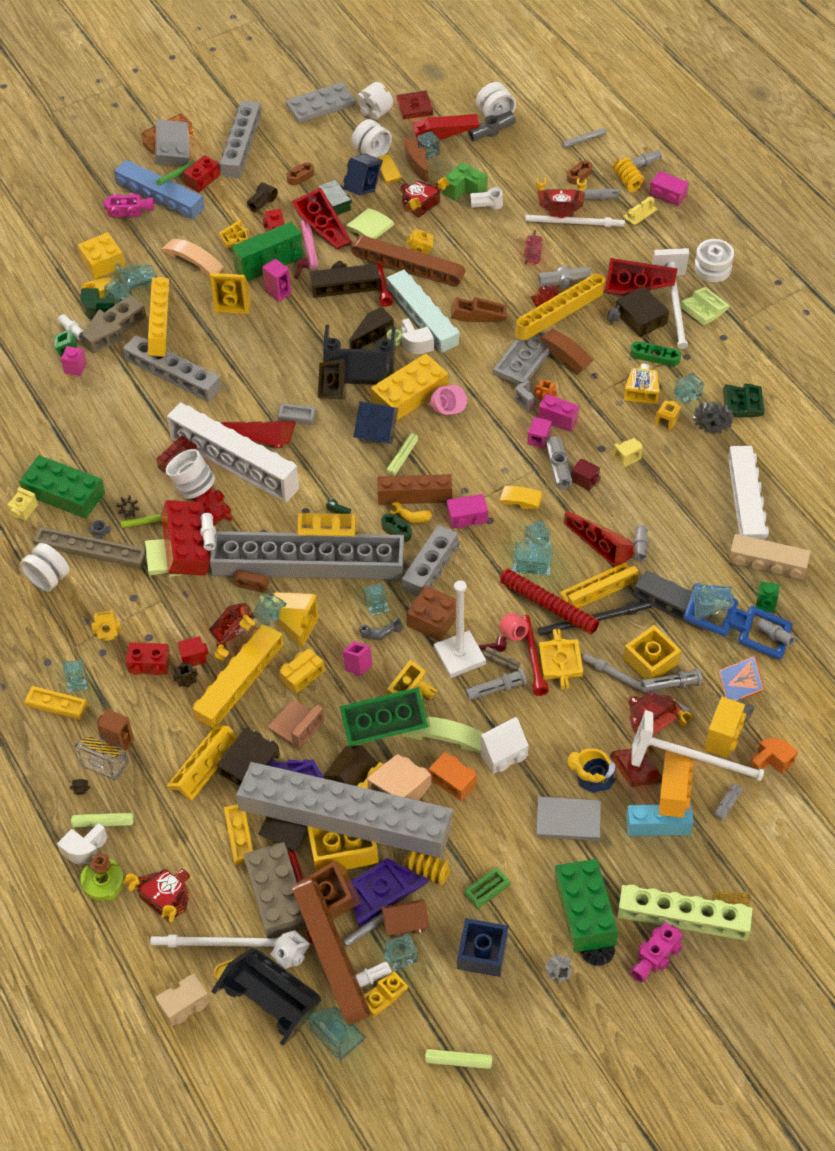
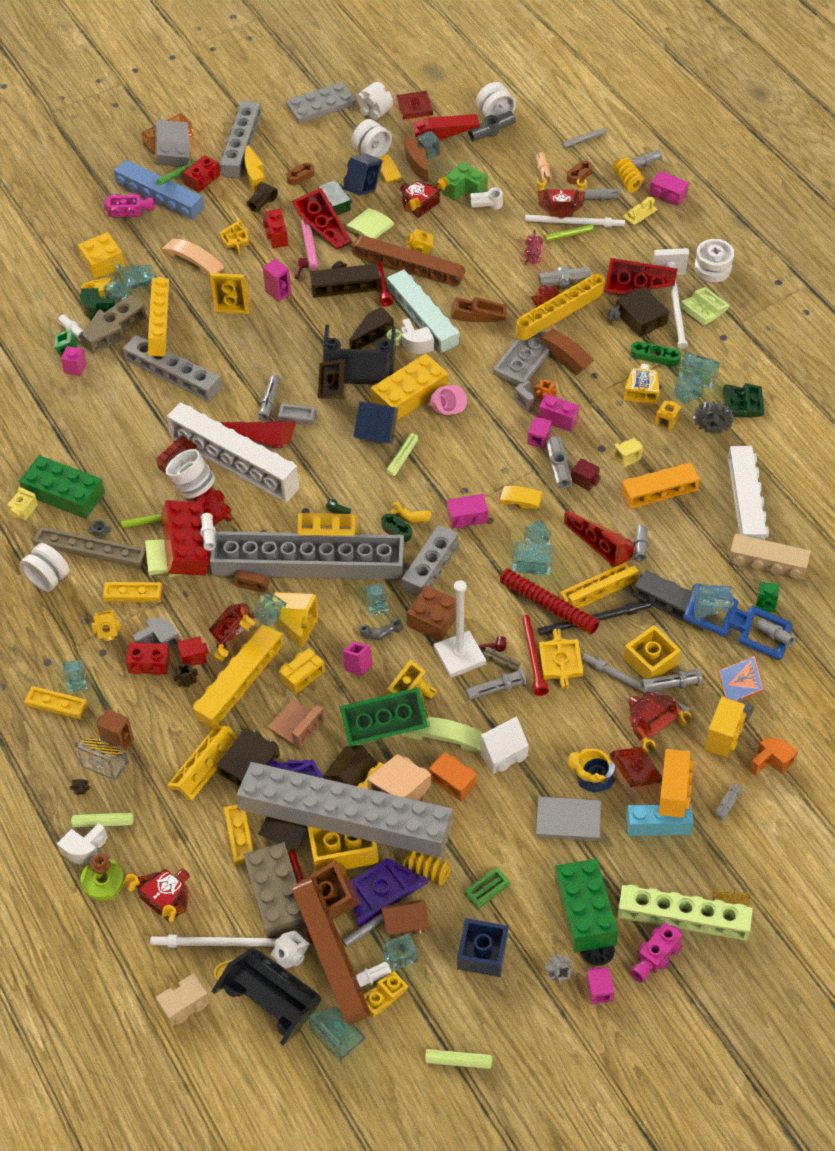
dark brown gear [116,495,140,519] -> none
green brick [232,221,303,282] -> none
dark orange brick [377,474,452,505] -> none
coral head [499,613,529,641] -> none
white tile [632,710,764,781] -> none
none -> yellow tile [103,582,163,602]
none -> light grey brick [132,618,180,650]
none -> yellow slope [245,146,265,193]
none -> light grey pin [258,375,280,421]
none -> light nougat pin [535,152,552,183]
none -> lime bar [545,224,594,242]
none -> dark pink brick [586,967,615,1005]
none -> light orange brick [621,463,700,509]
none -> clear light blue brick [678,352,720,389]

